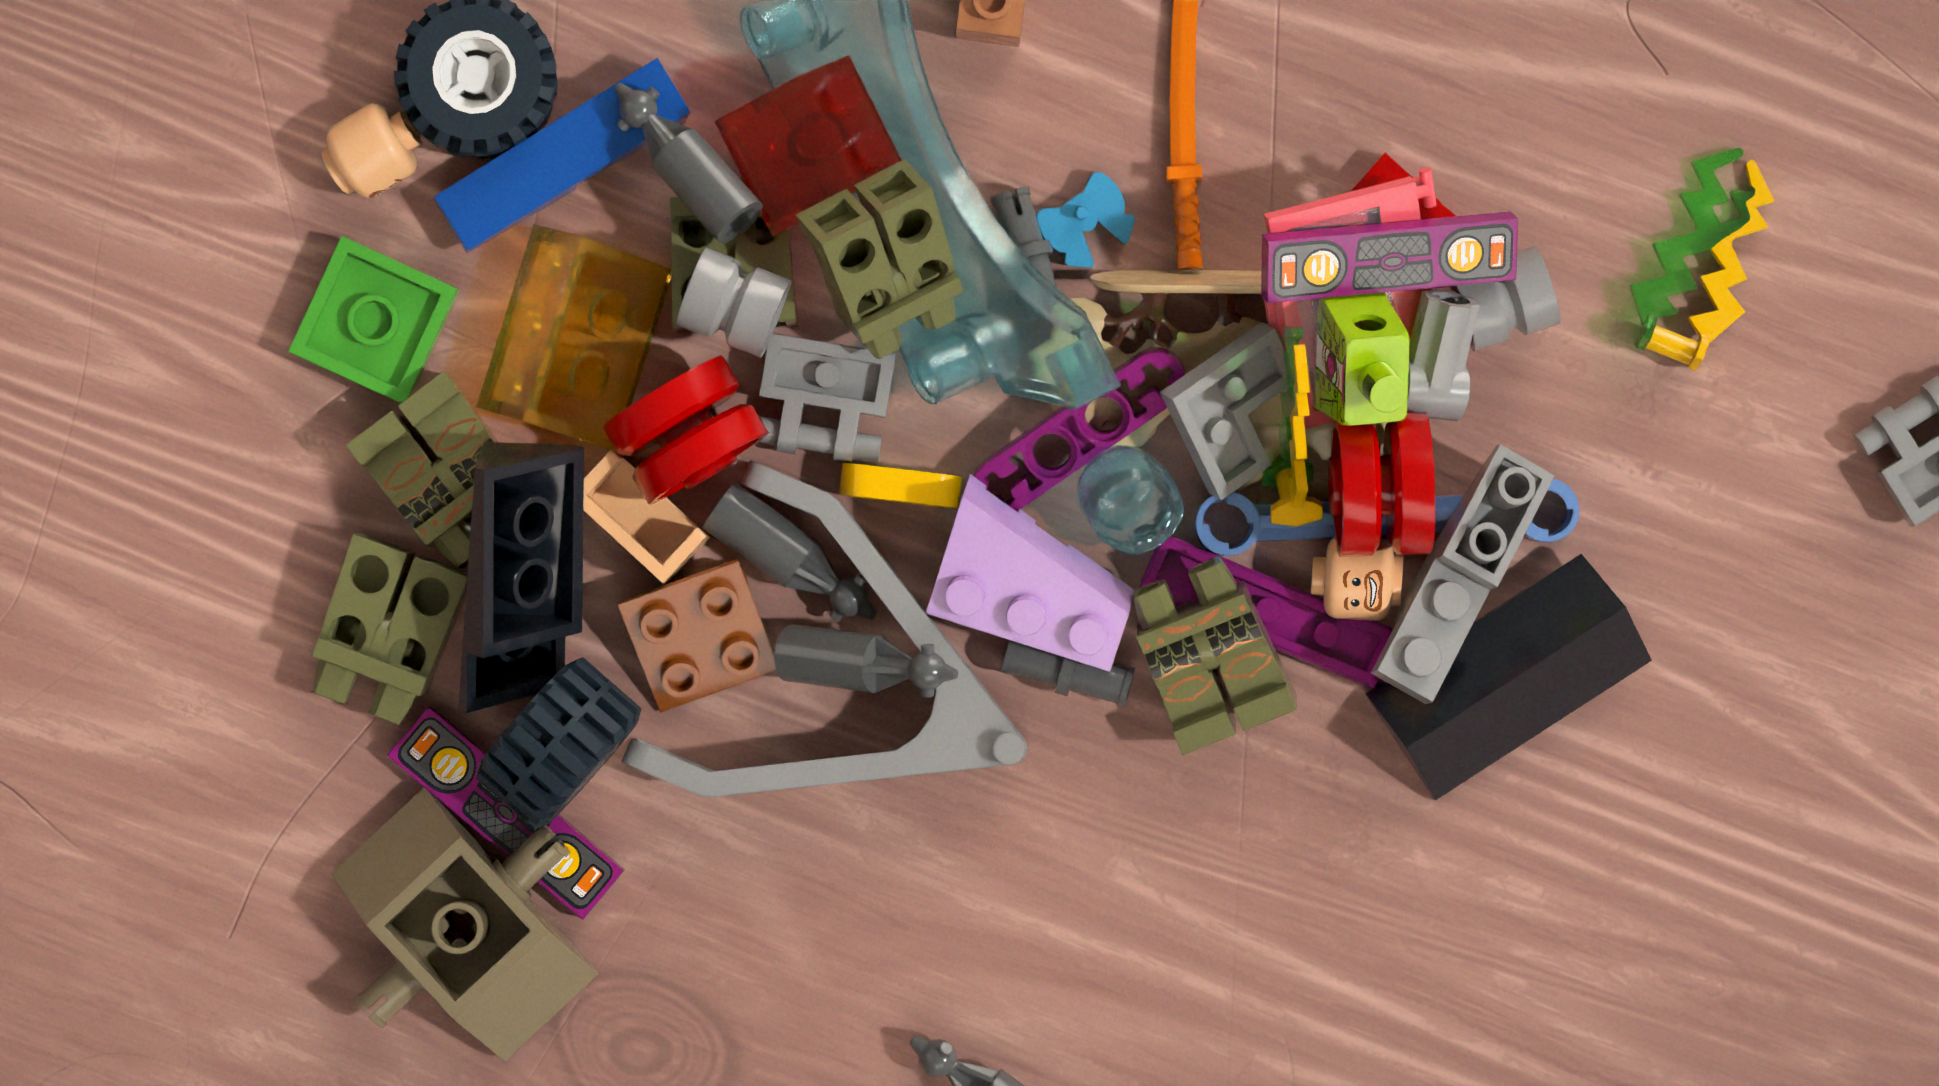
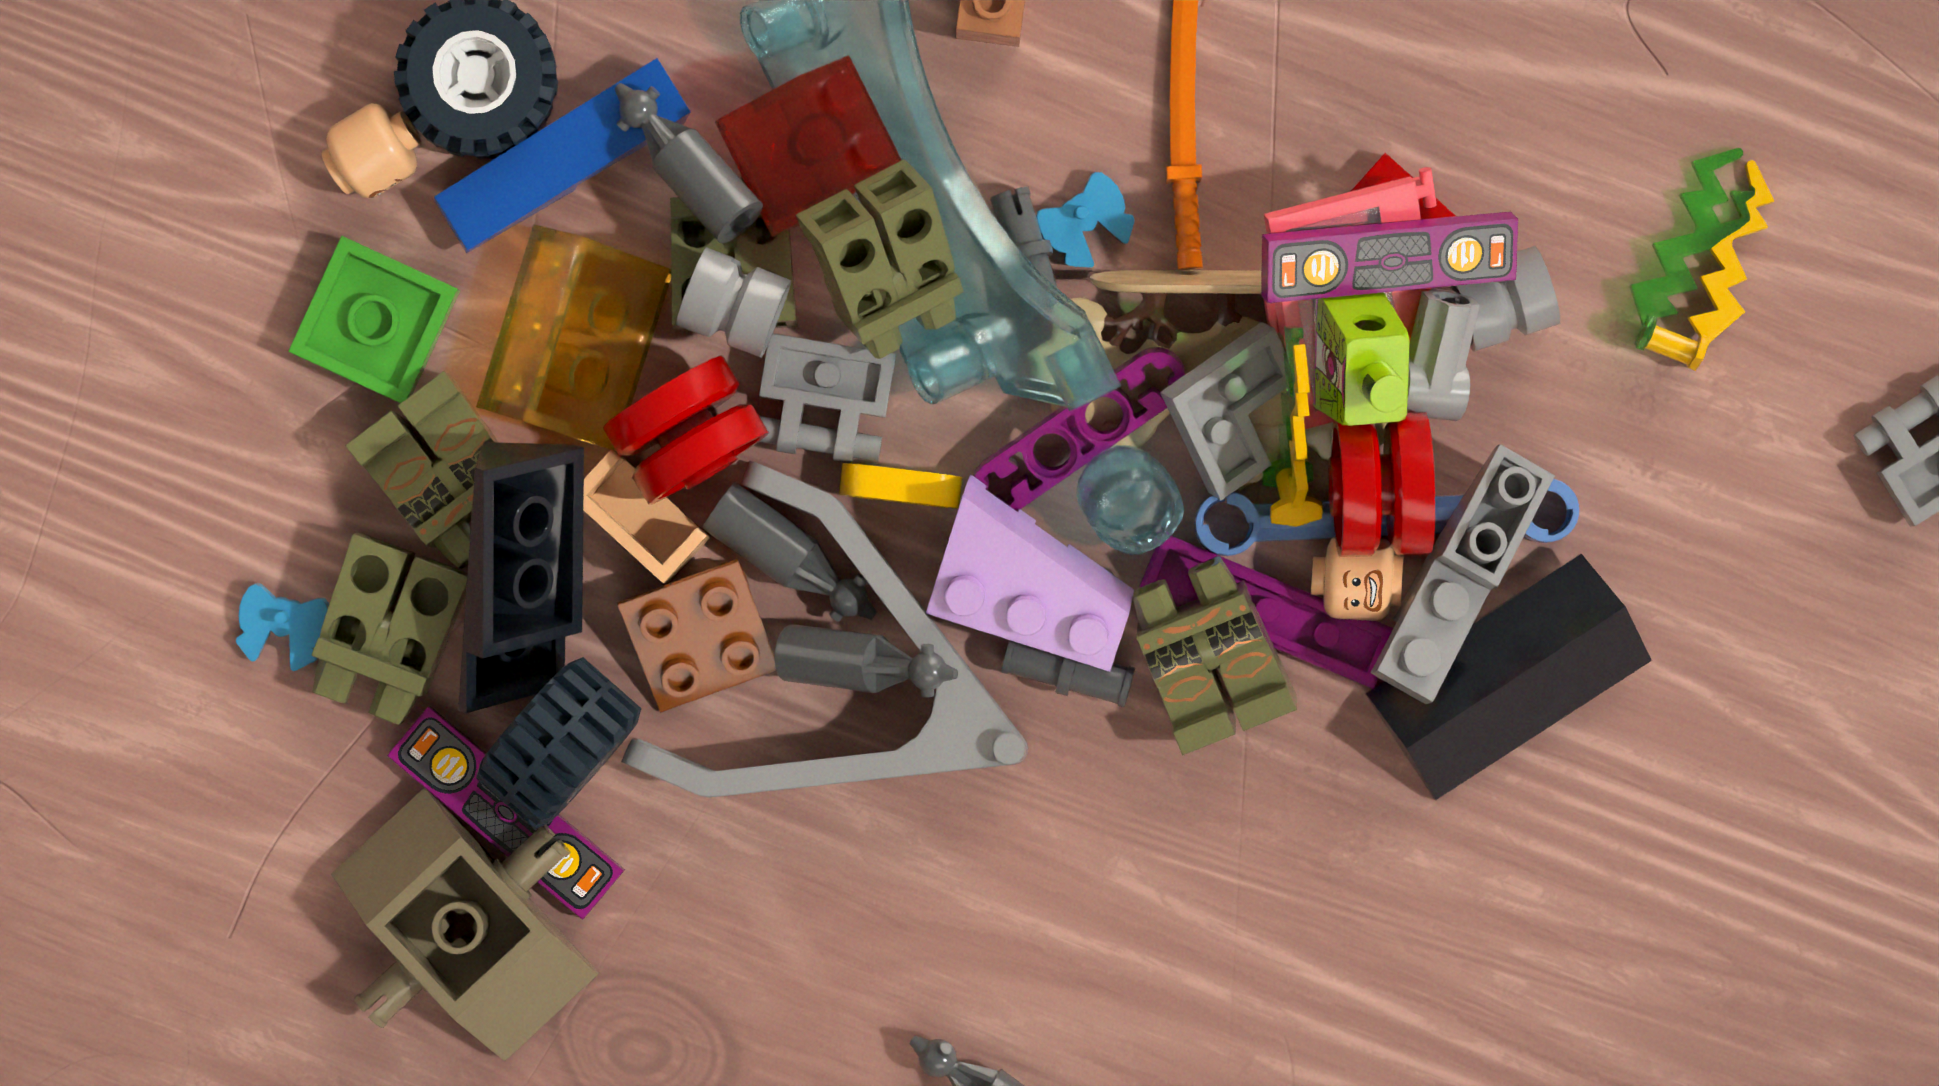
none -> dark azure piece [236,583,329,671]

